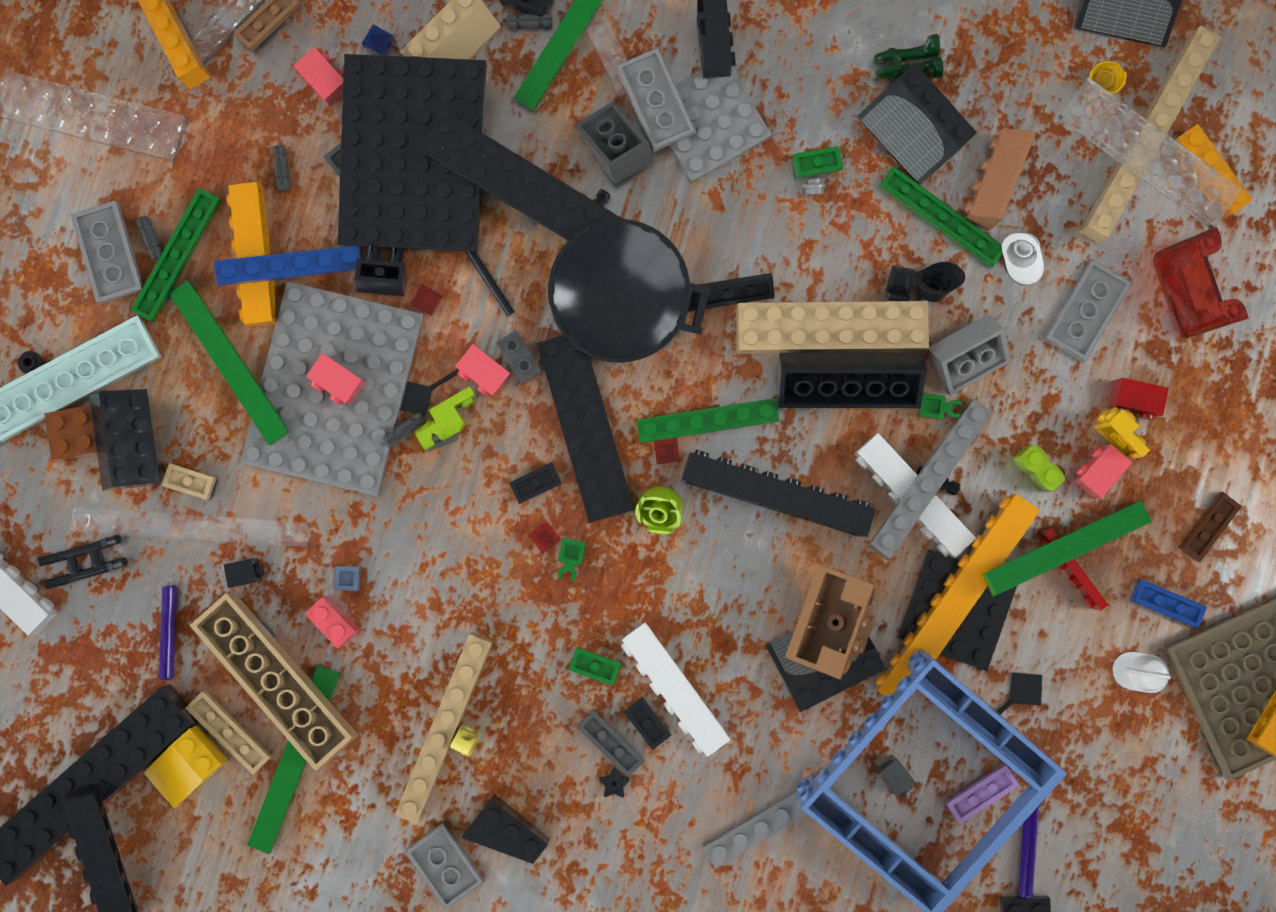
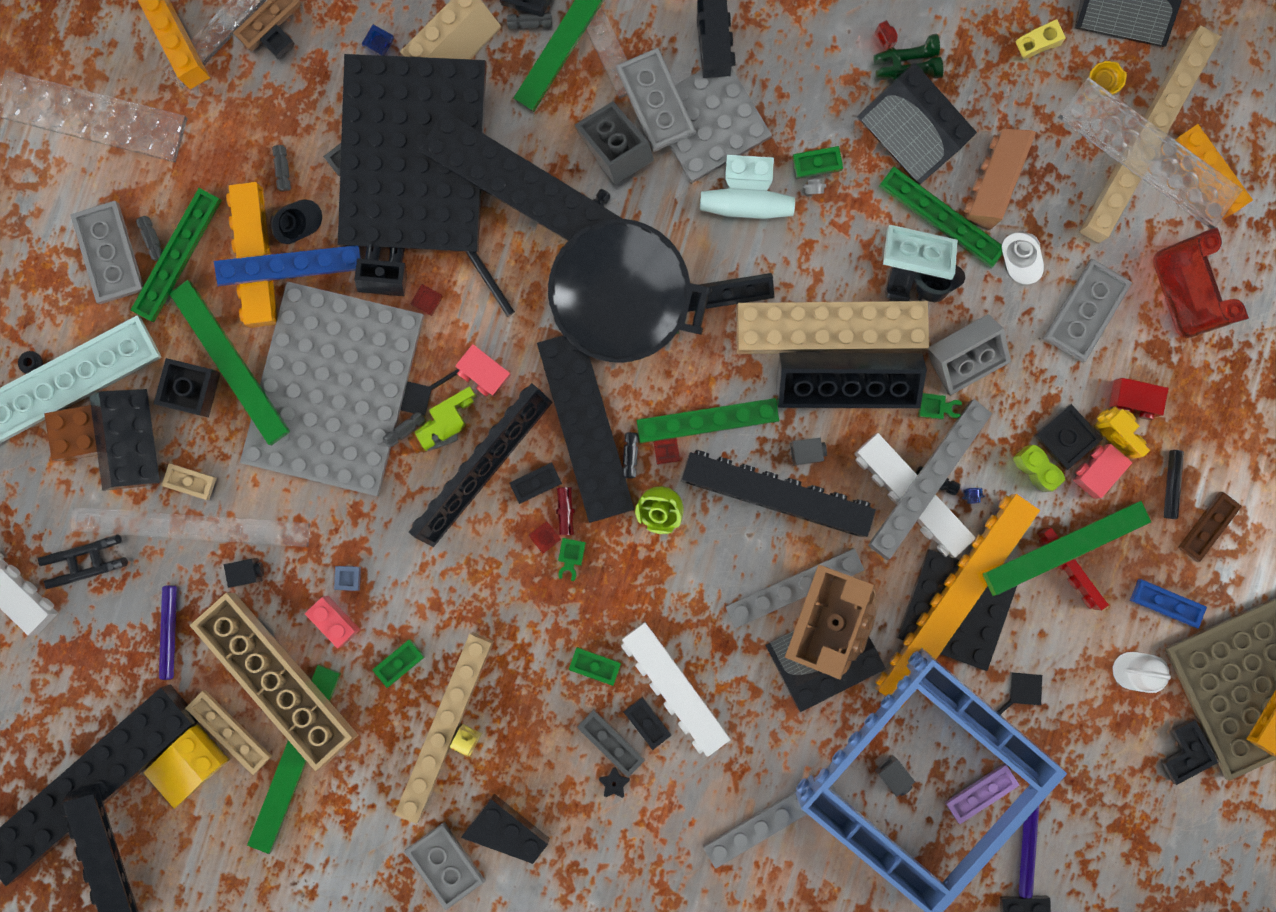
coral brick [293,47,344,107] -> none
coral brick [306,353,366,405] -> none
dark grey brick [496,330,543,385] -> none
none -> black brick [154,358,221,418]
none -> black plate [260,24,295,59]
none -> black piece [269,199,322,244]
none -> green plate [372,639,425,688]
none -> black plate [409,383,553,547]
none -> dark red pin [556,487,575,535]
none -> black axle [623,432,639,479]
none -> light aqua plate [700,155,795,219]
none -> light grey plate [725,548,864,628]
none -> dark grey brick [790,437,827,466]
none -> clear red plate [875,20,898,51]
none -> light aqua plate [883,225,958,280]
none -> clear blue plate [962,487,986,504]
none -> light yellow leg [1015,19,1066,59]
none -> black plate [1034,404,1103,470]
none -> black plate [1162,719,1219,785]
none -> black axle [1164,450,1184,519]

